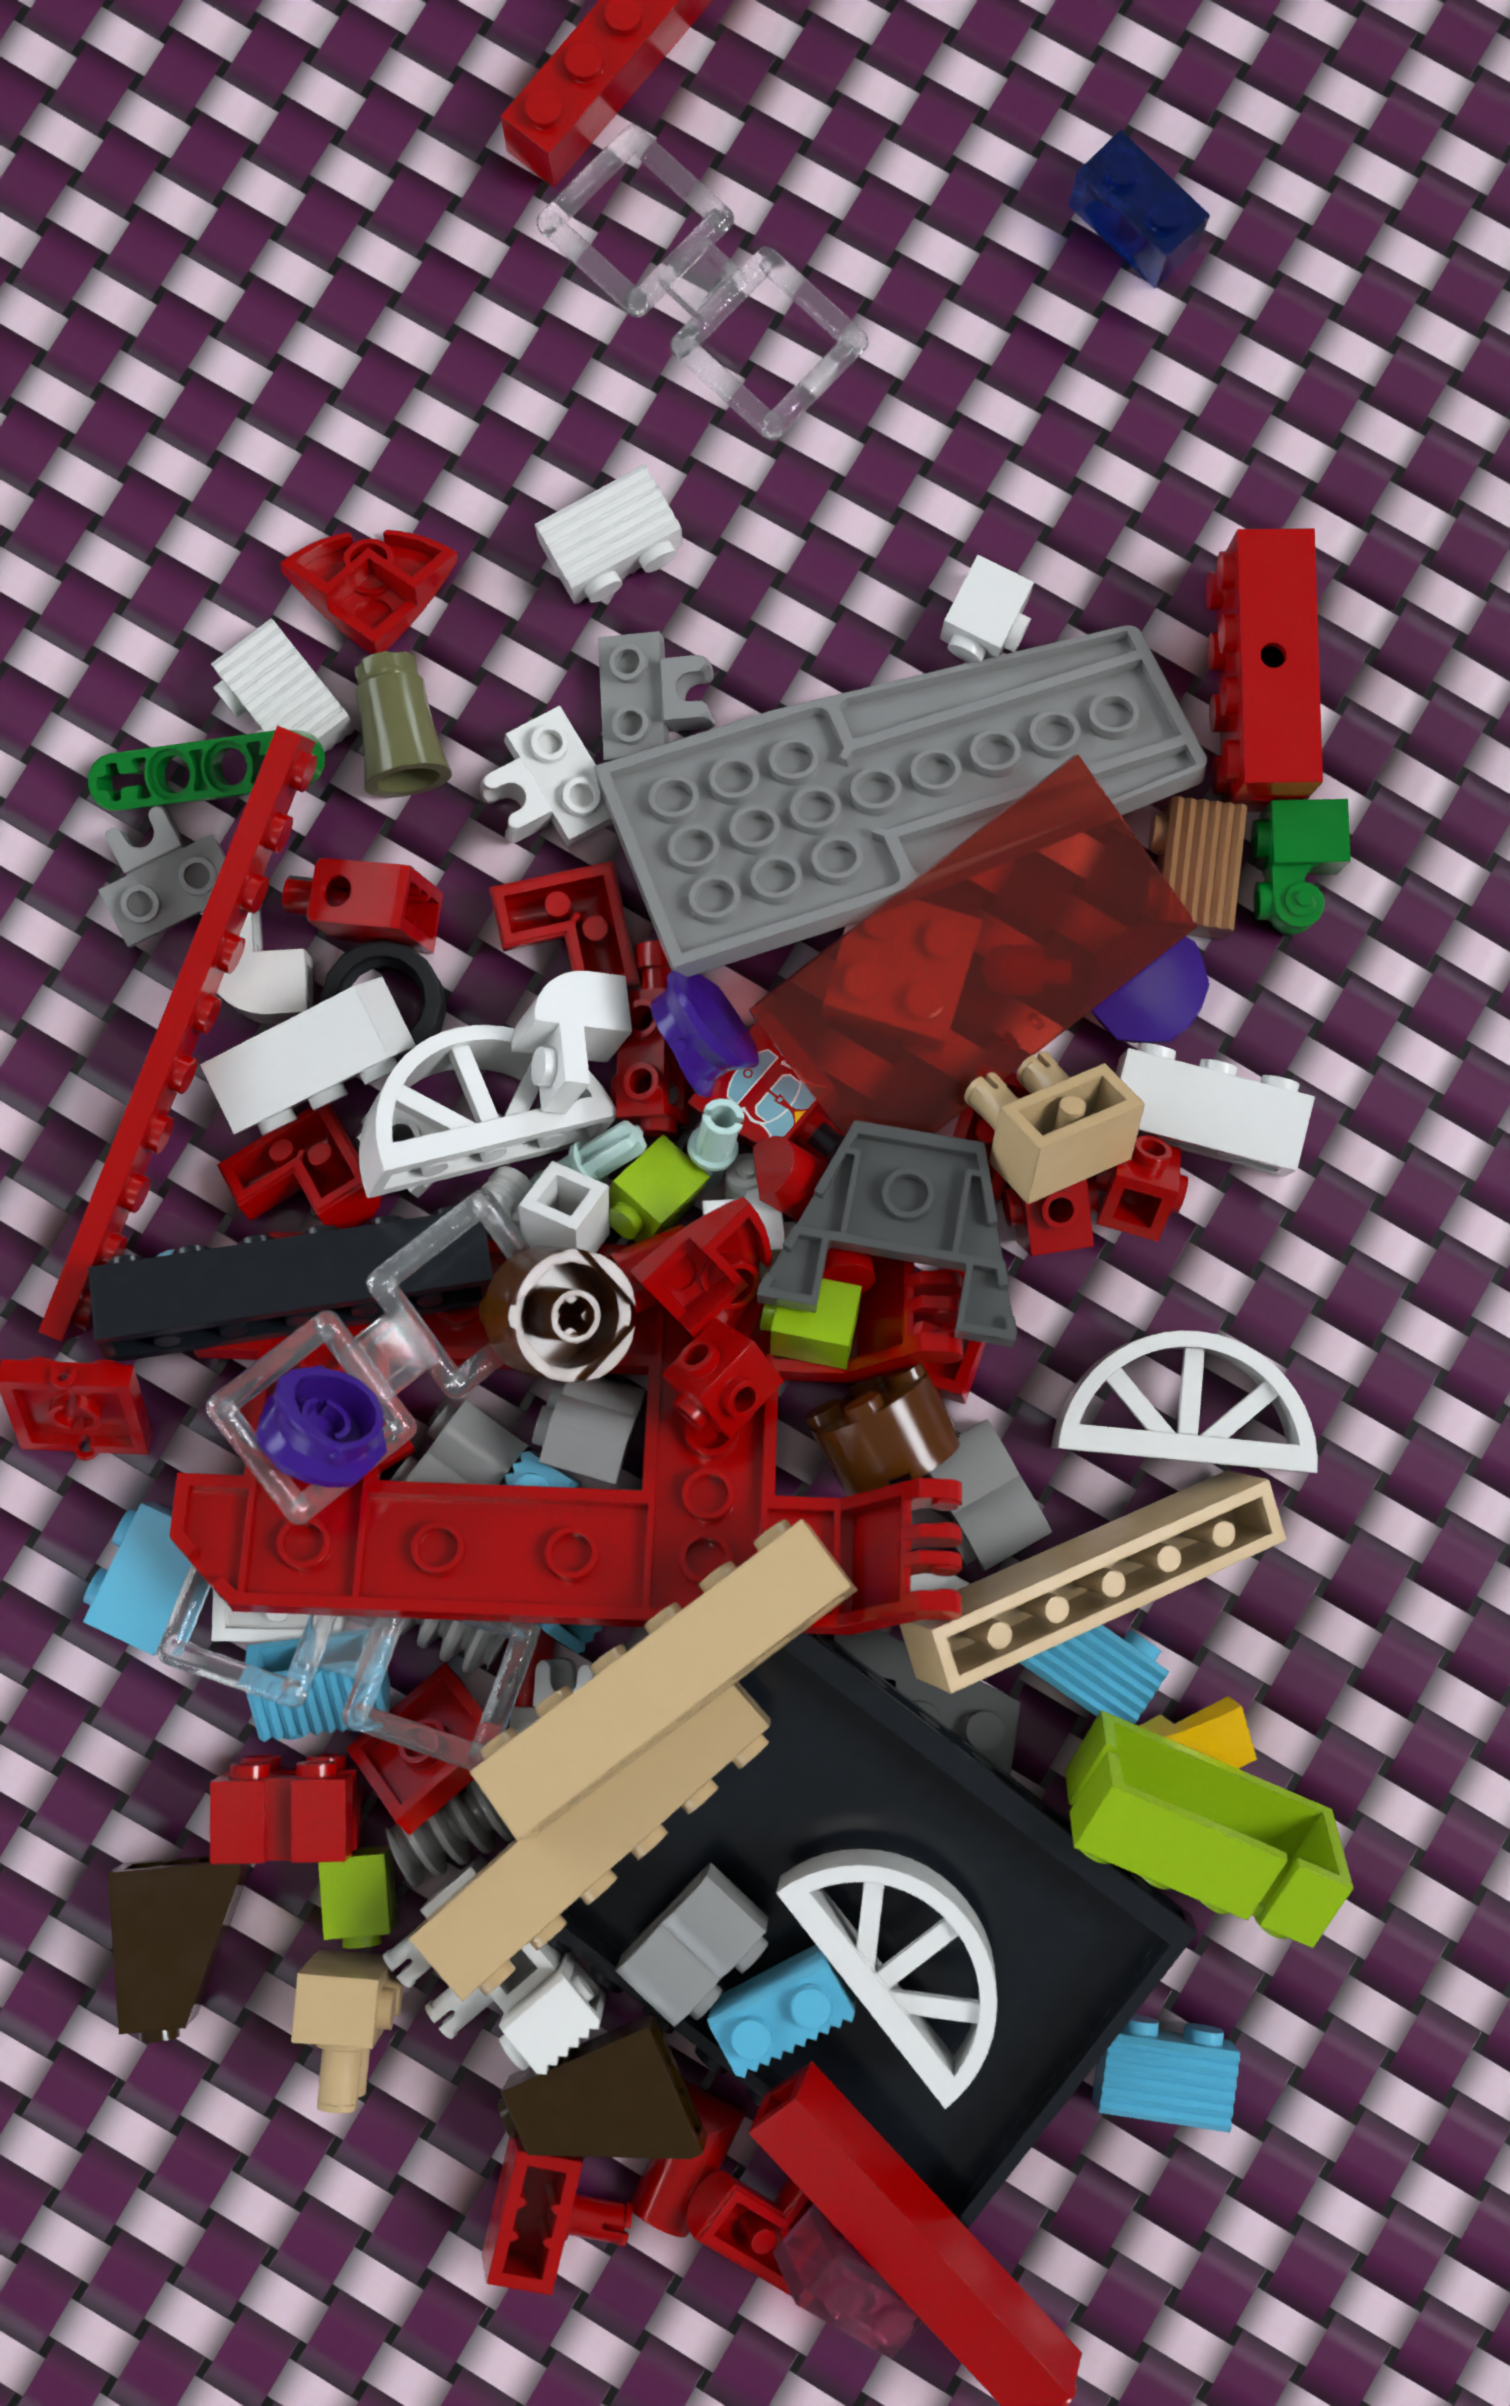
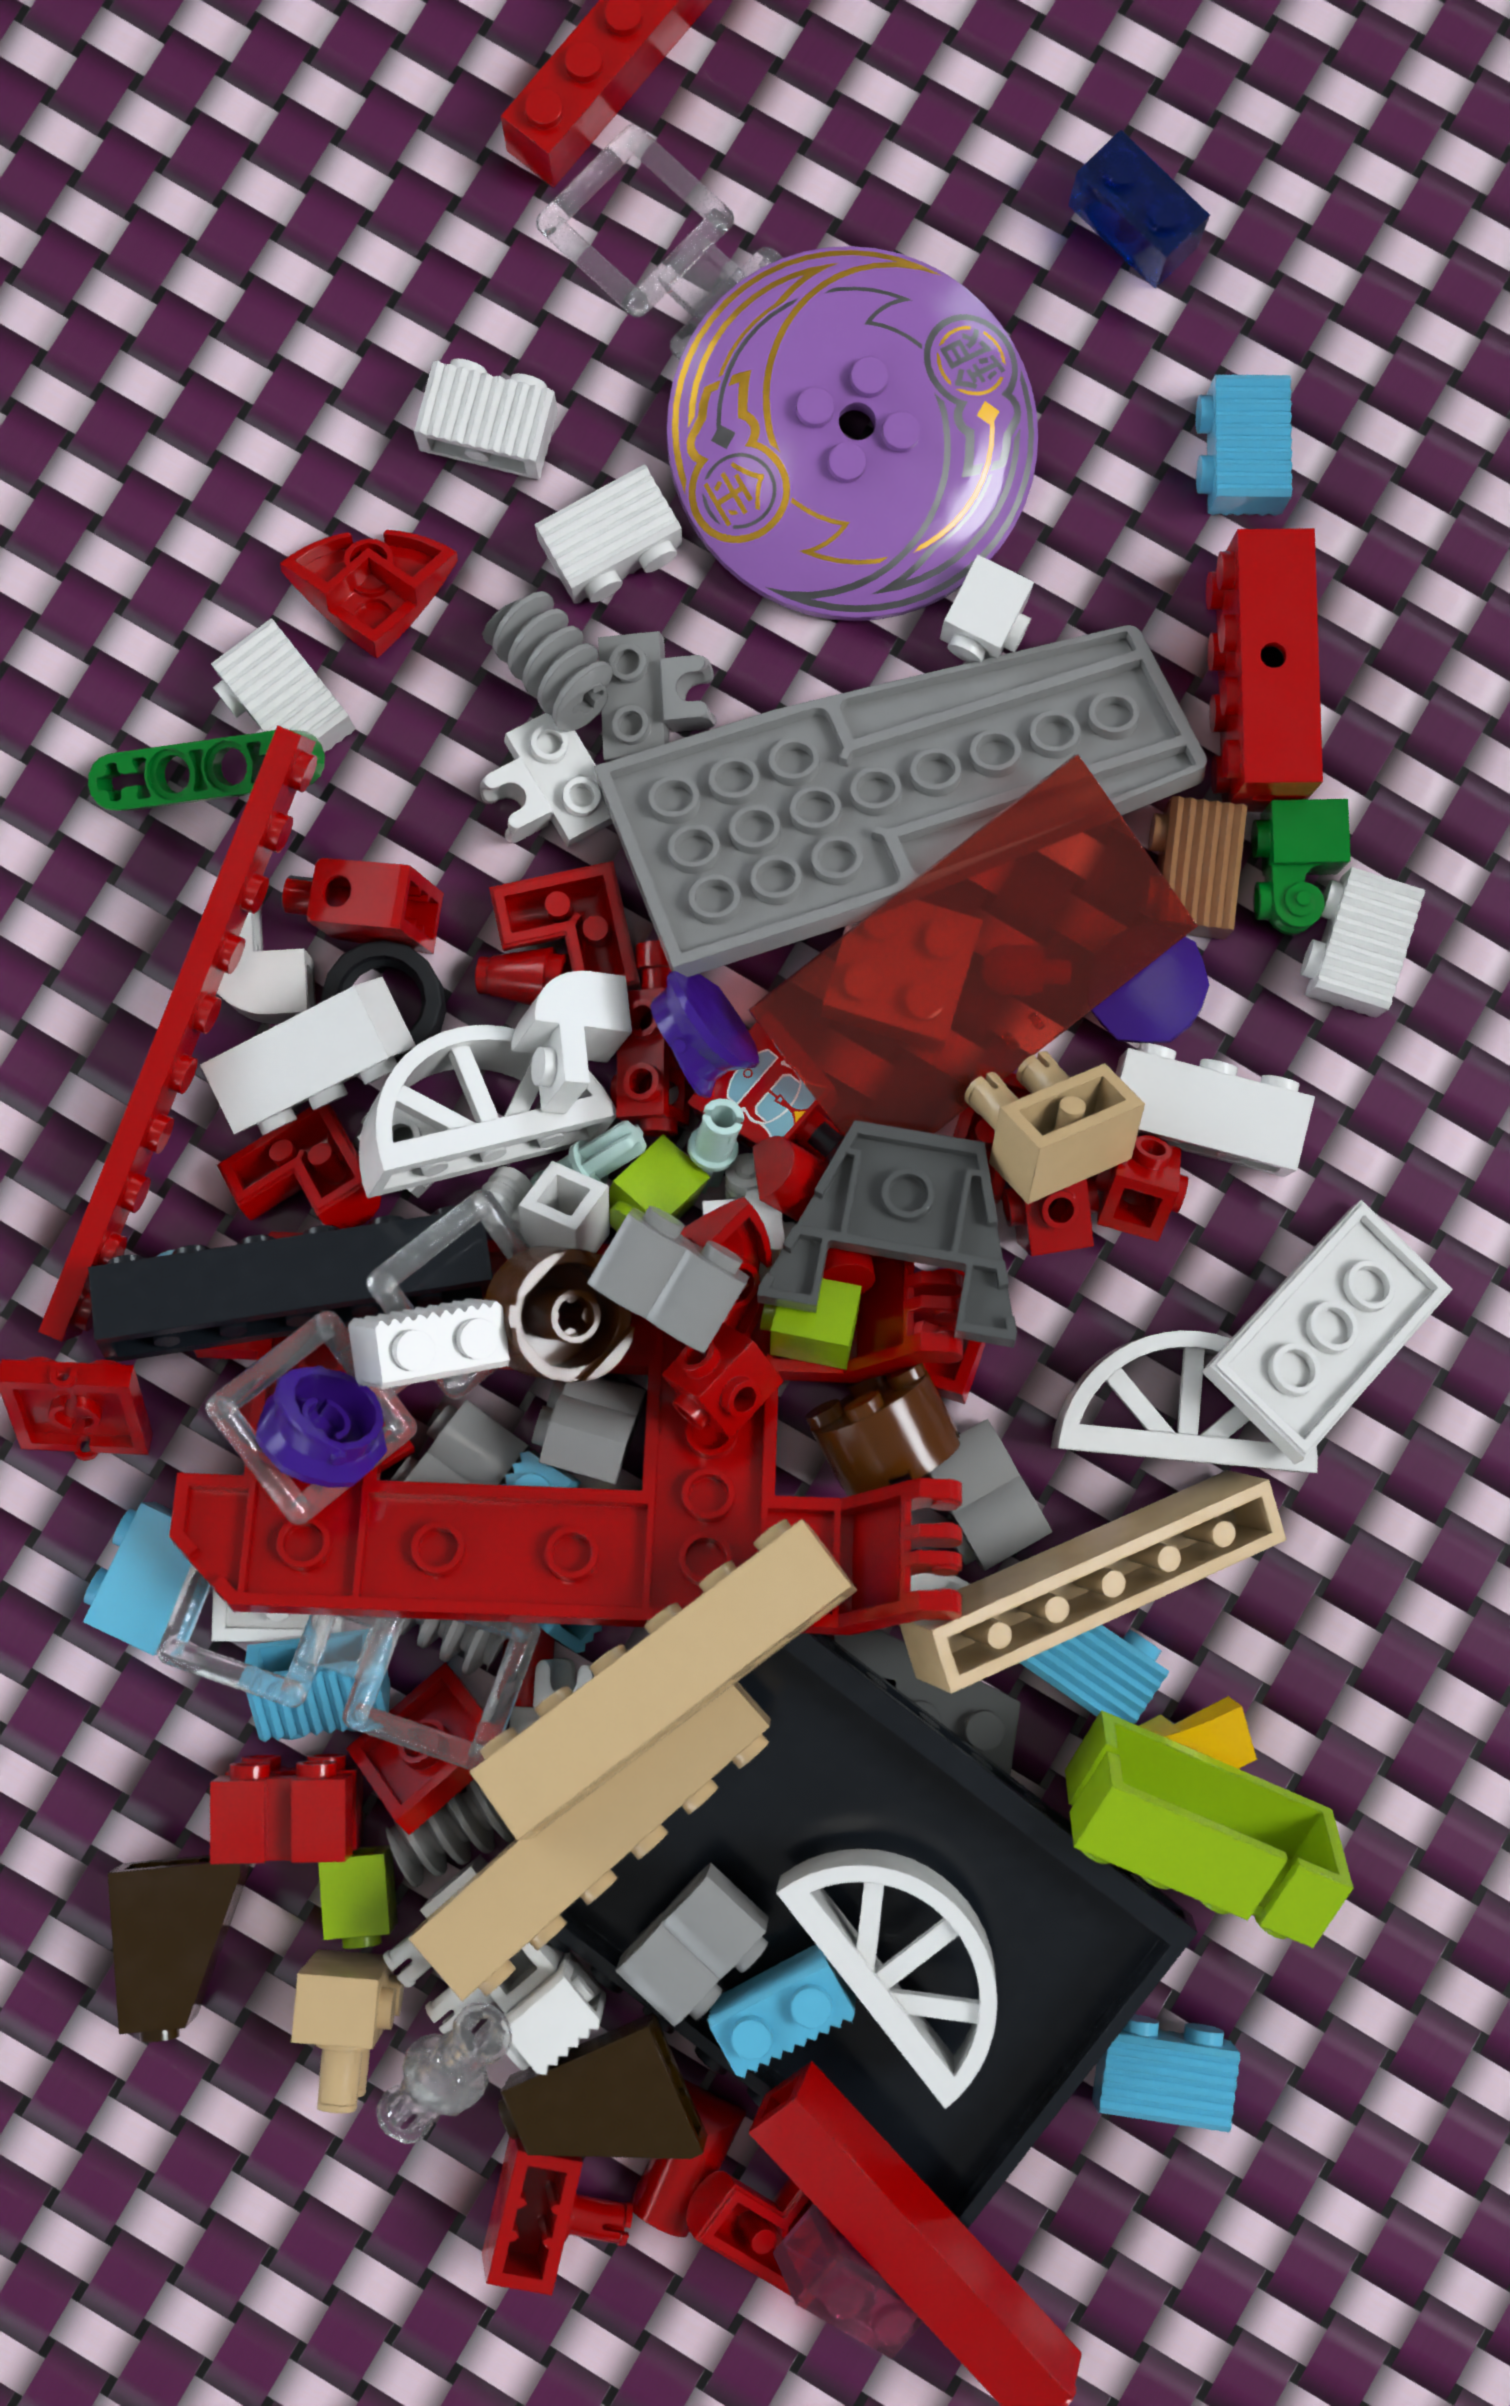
light grey plate [98,805,226,947] -> none
olive plant [355,651,452,797] -> none
none -> white brick [348,1298,510,1389]
none -> clear piece [376,2002,512,2144]
none -> white brick [414,359,558,480]
none -> red cone [475,947,572,1006]
none -> light grey piece [482,591,613,731]
none -> light grey brick [587,1206,749,1353]
none -> medium lavender dish [666,246,1038,621]
none -> medium azure brick [1196,375,1293,516]
none -> white tile [1201,1200,1453,1464]
none -> white brick [1300,867,1425,1018]

